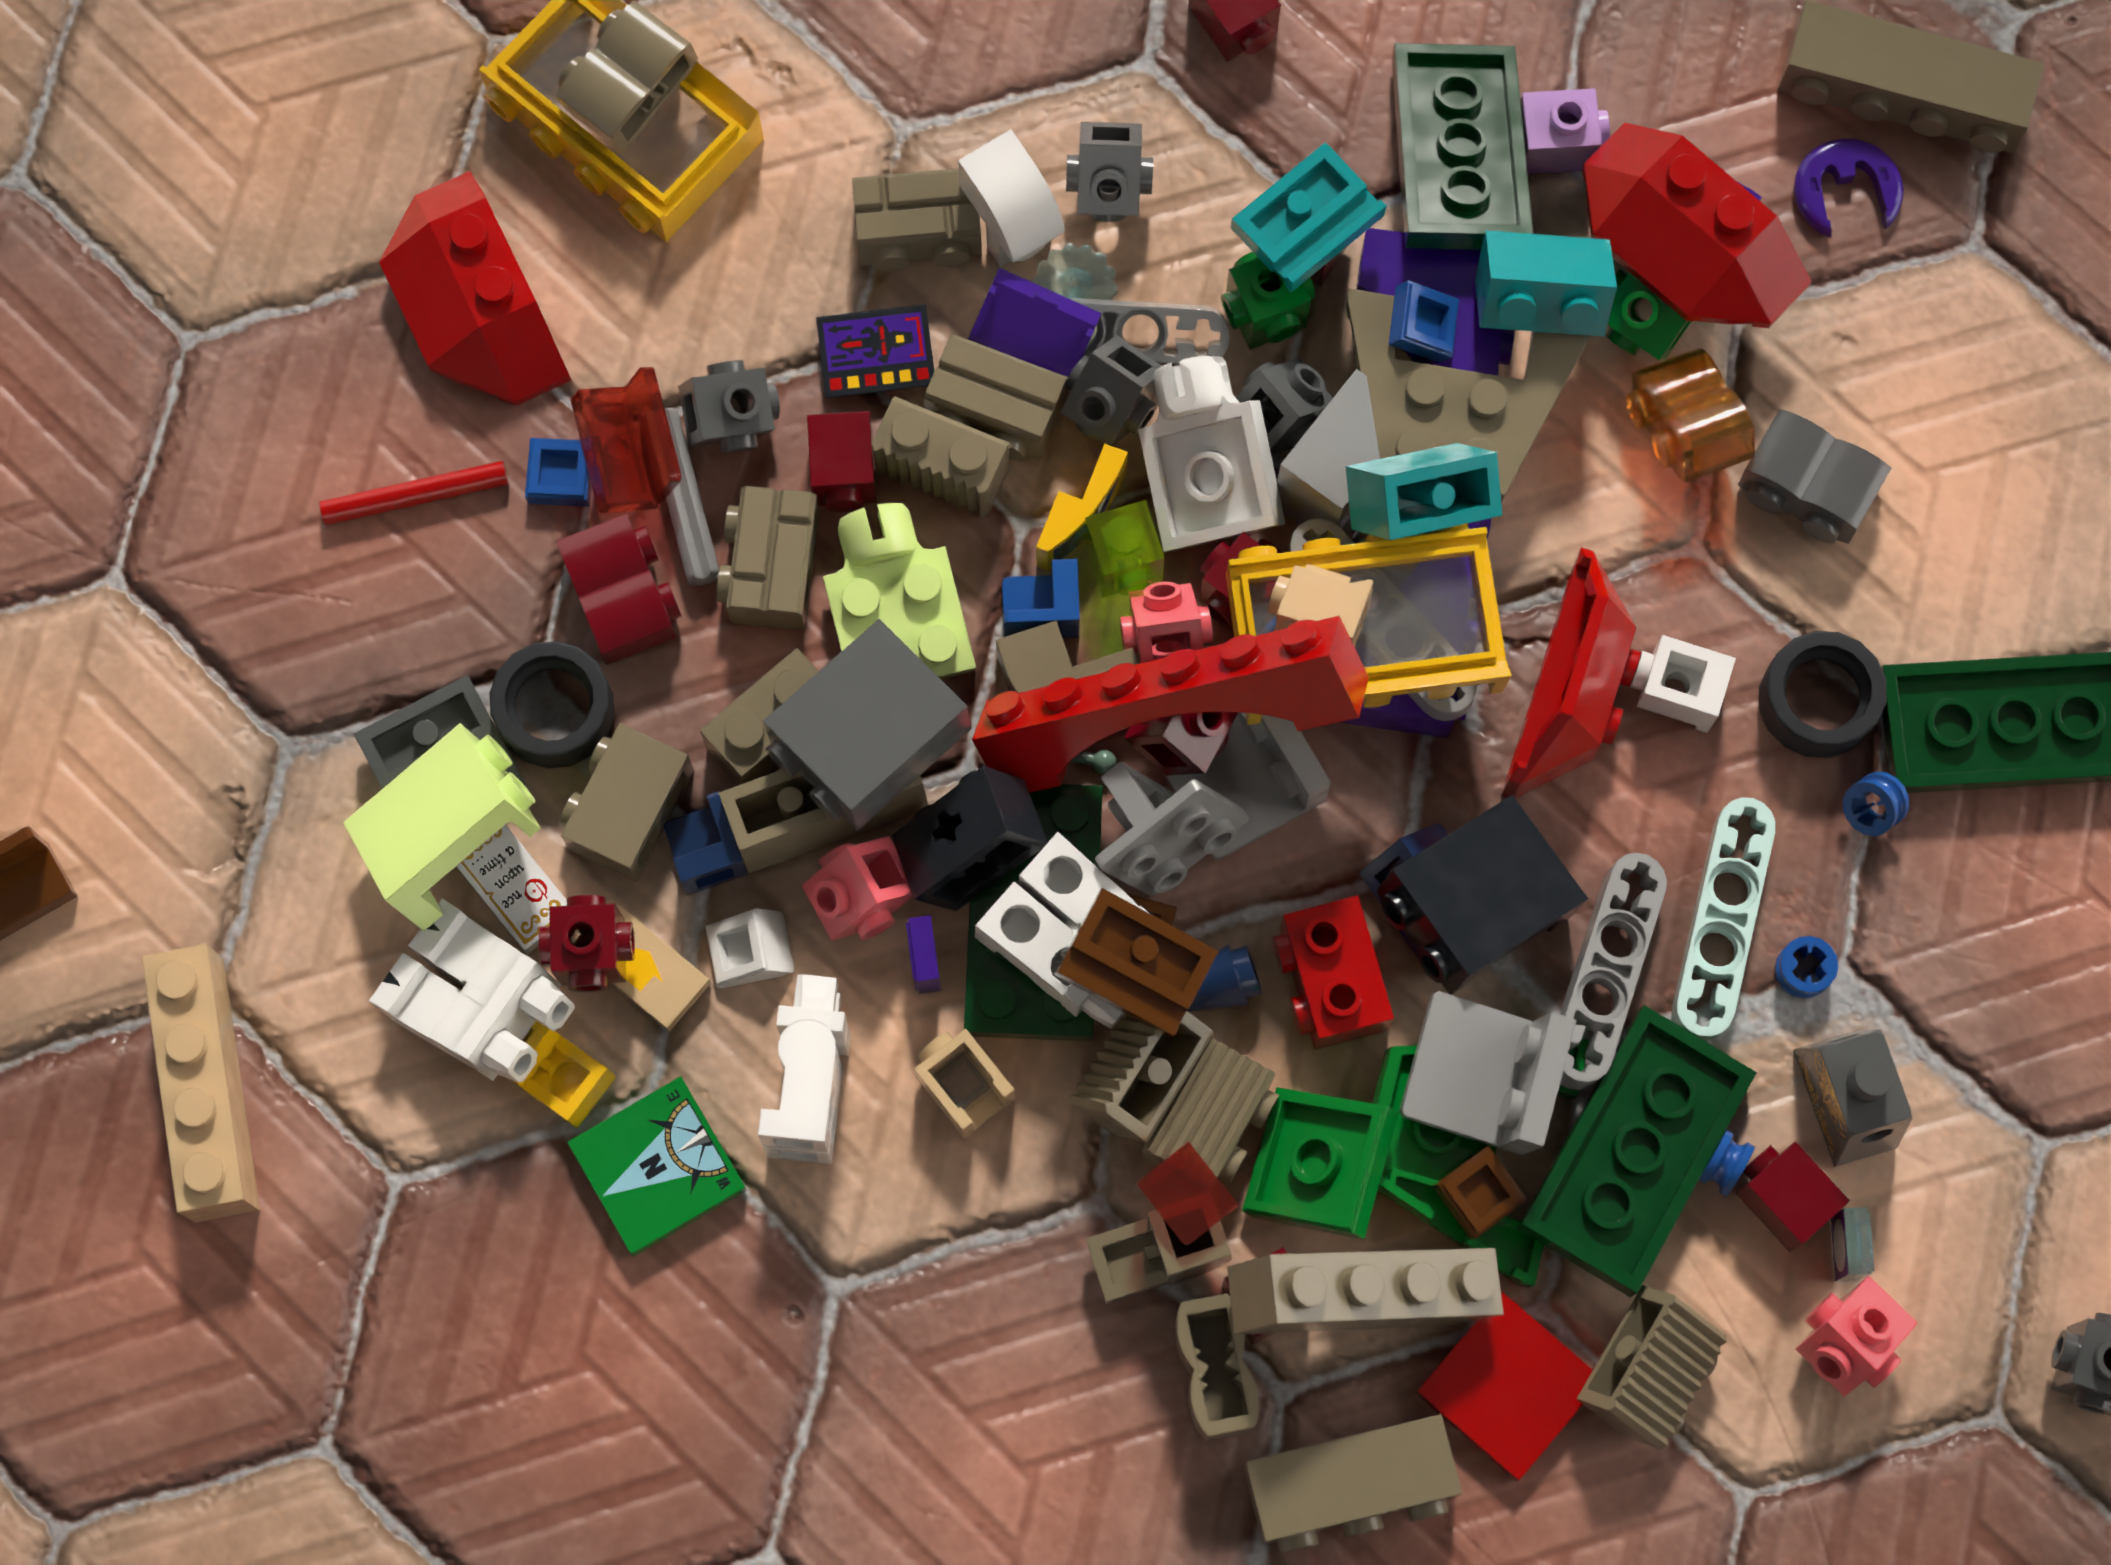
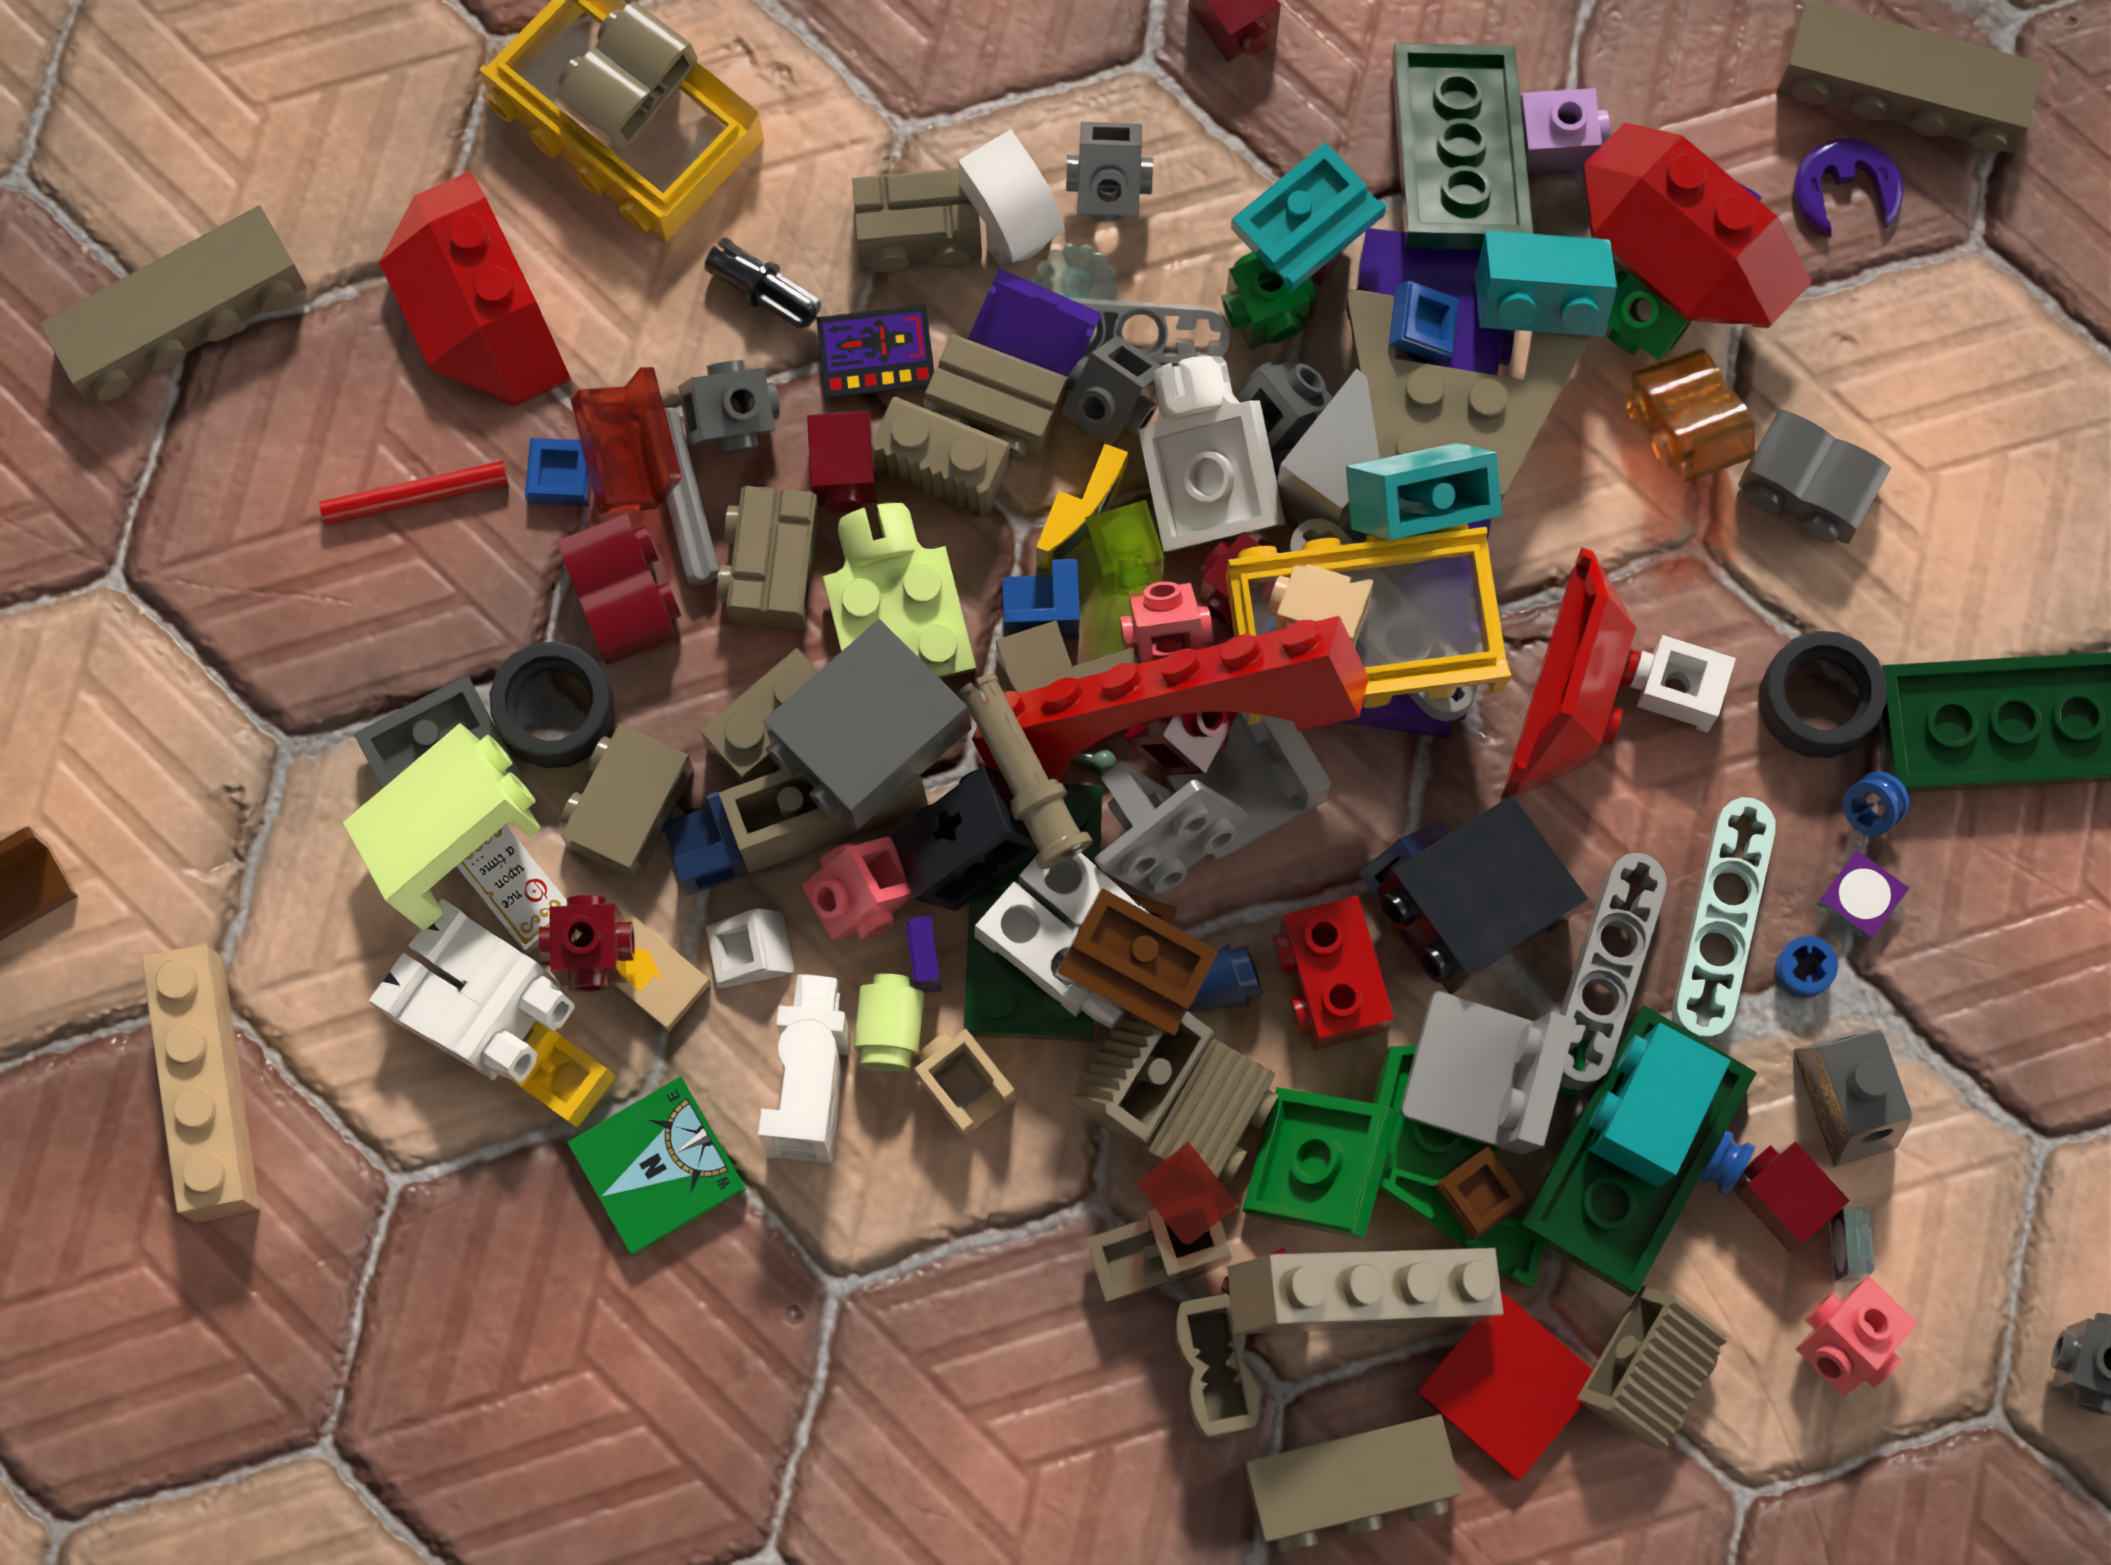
none -> dark tan brick [39,205,307,405]
none -> black axle [704,237,821,329]
none -> yellowish green brick [854,974,924,1072]
none -> dark tan pin [959,673,1092,869]
none -> teal brick [1589,1023,1731,1188]
none -> tile [1816,850,1909,942]

